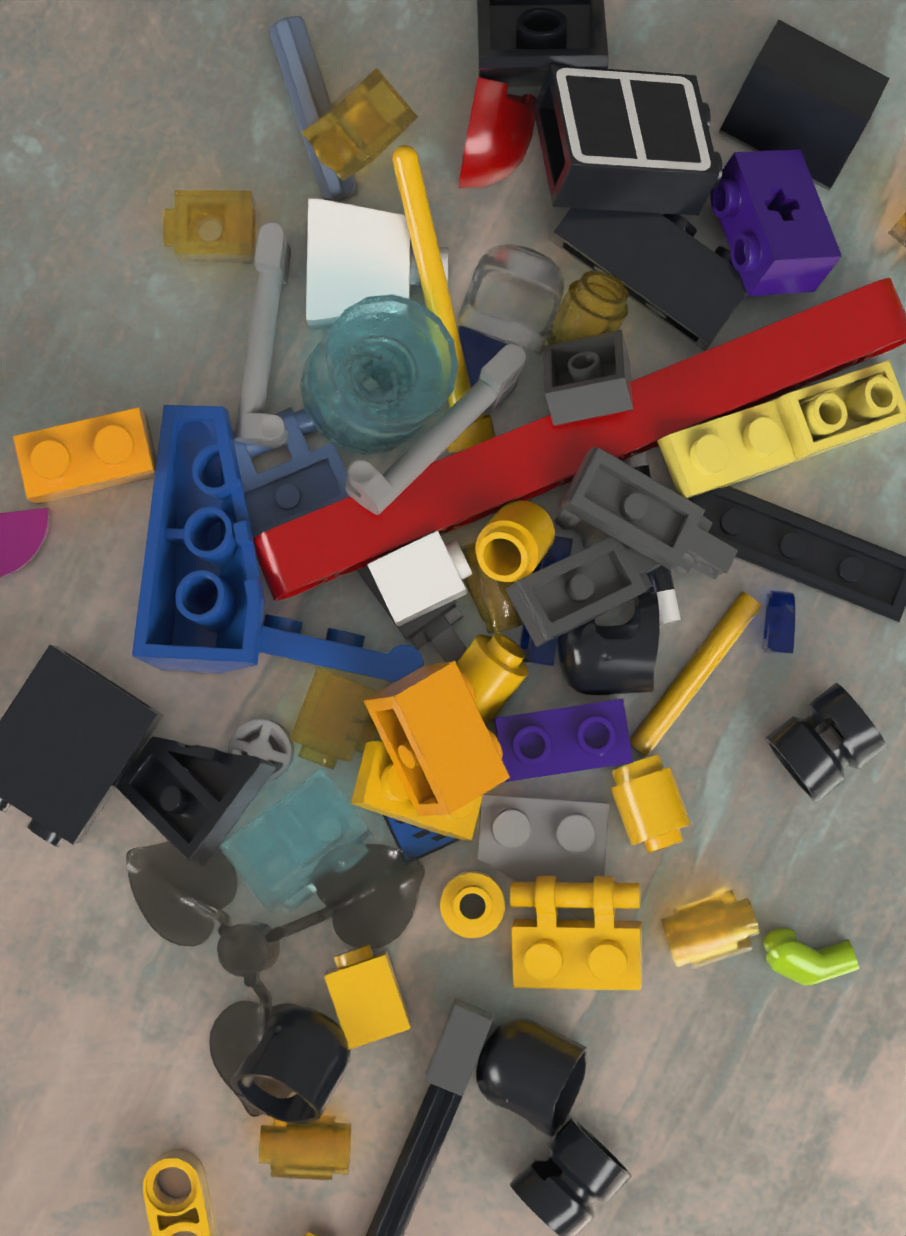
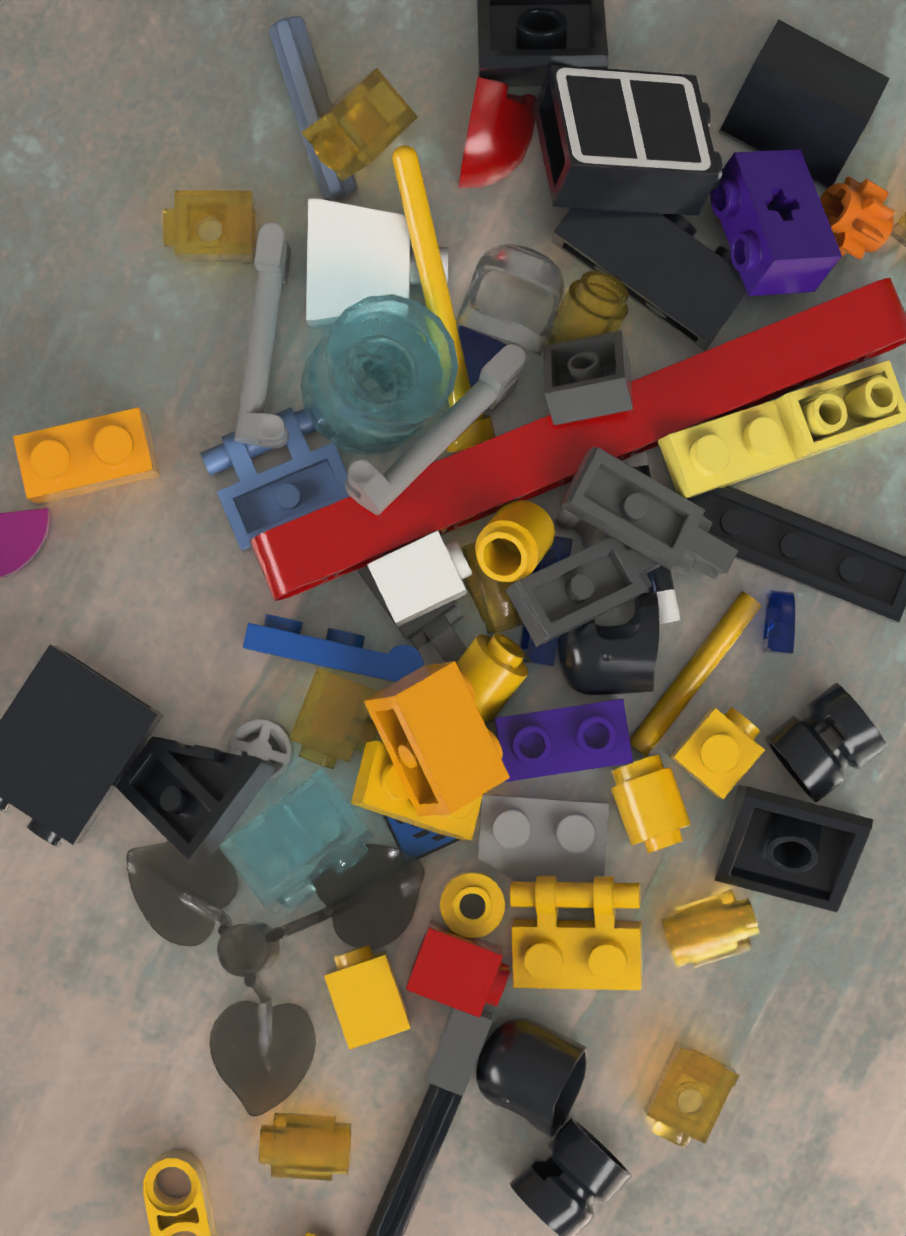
blue wedge [132,405,265,674] -> none
black helmet [231,1006,351,1124] -> none
lime arm [763,927,859,986] -> none
none -> red brick [406,919,510,1018]
none -> clear yellow brick [644,1041,740,1148]
none -> yellow brick [668,707,765,799]
none -> black slope [714,785,873,913]
none -> orange gear [820,176,894,259]

